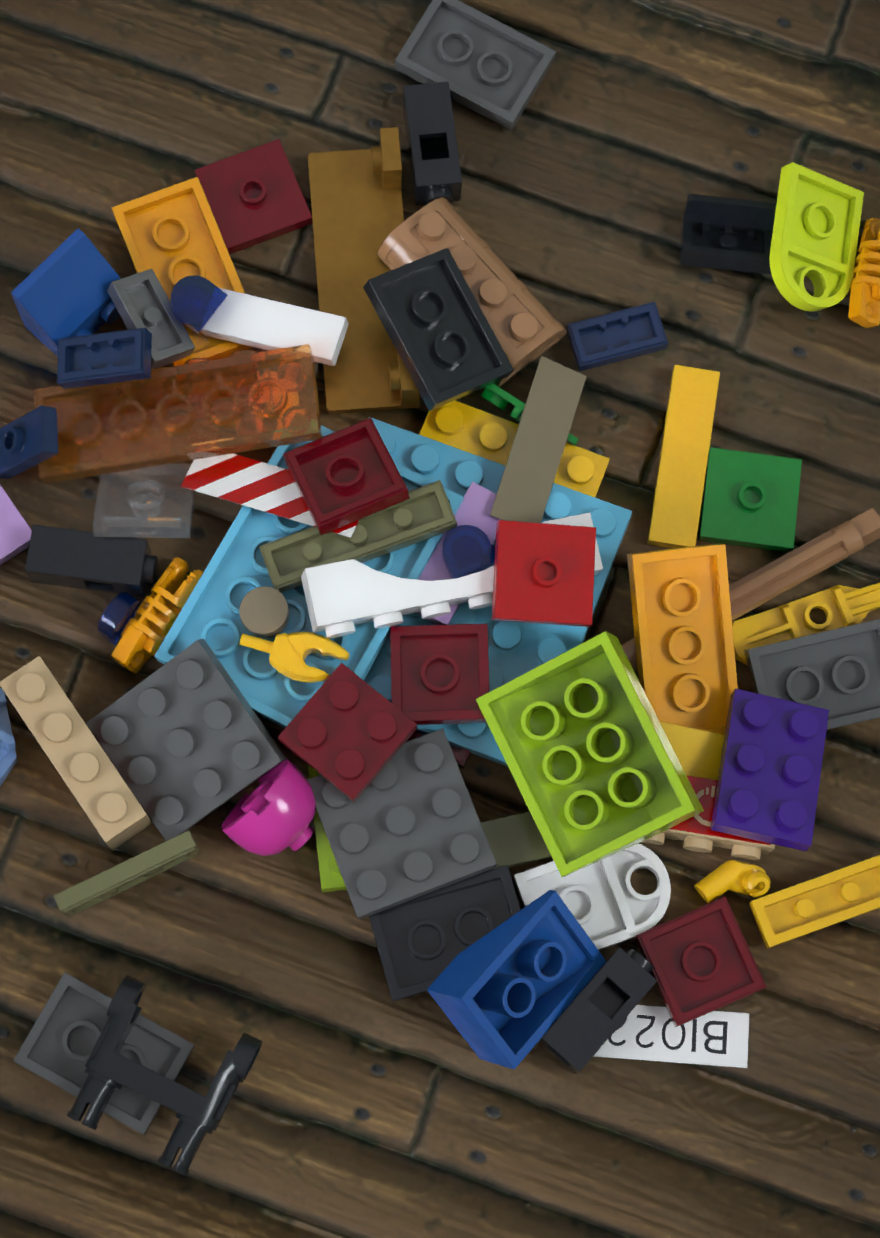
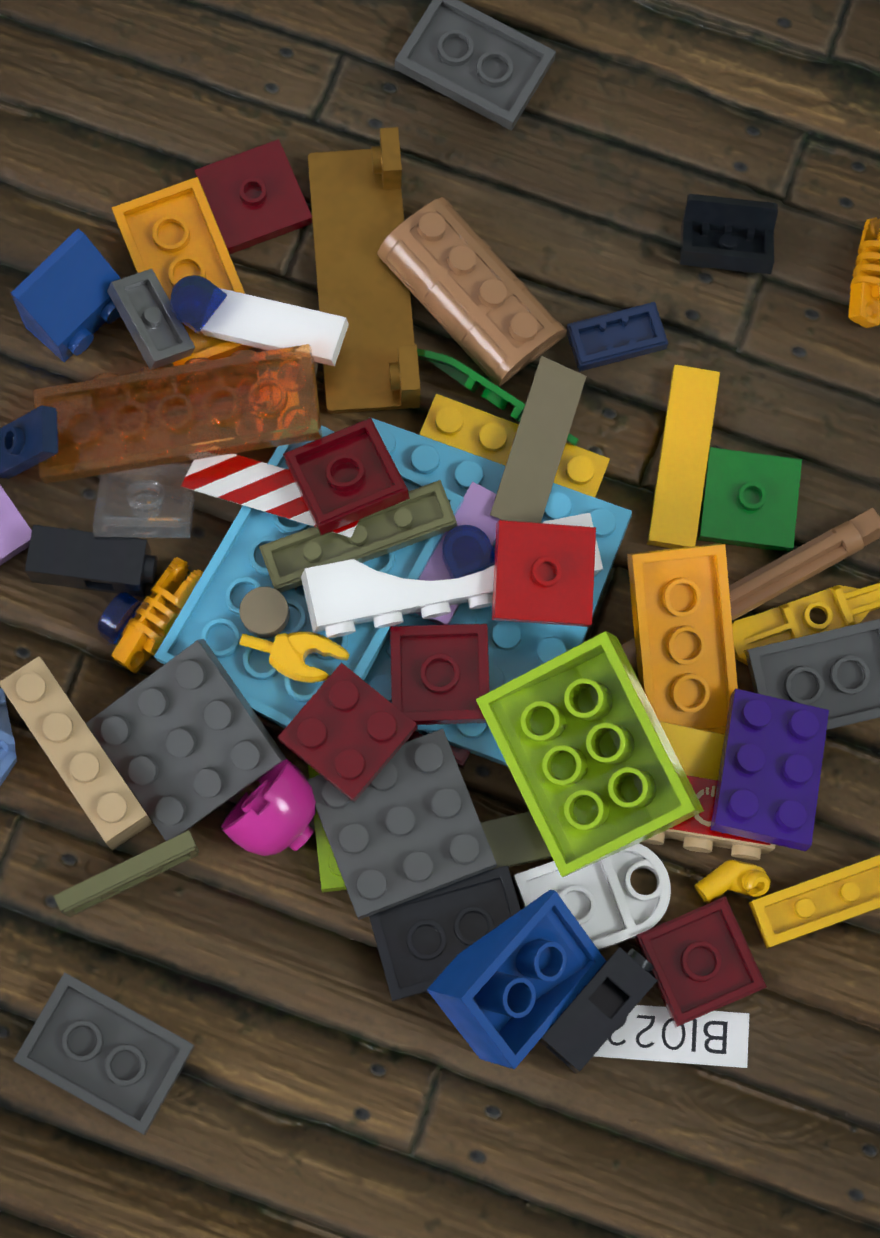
dark blue plate [57,328,152,389] -> none
black connector [66,975,263,1175] -> none
black plate [363,248,514,411] -> none
black brick [403,81,462,206] -> none
neon yellow plate [769,162,864,312] -> none

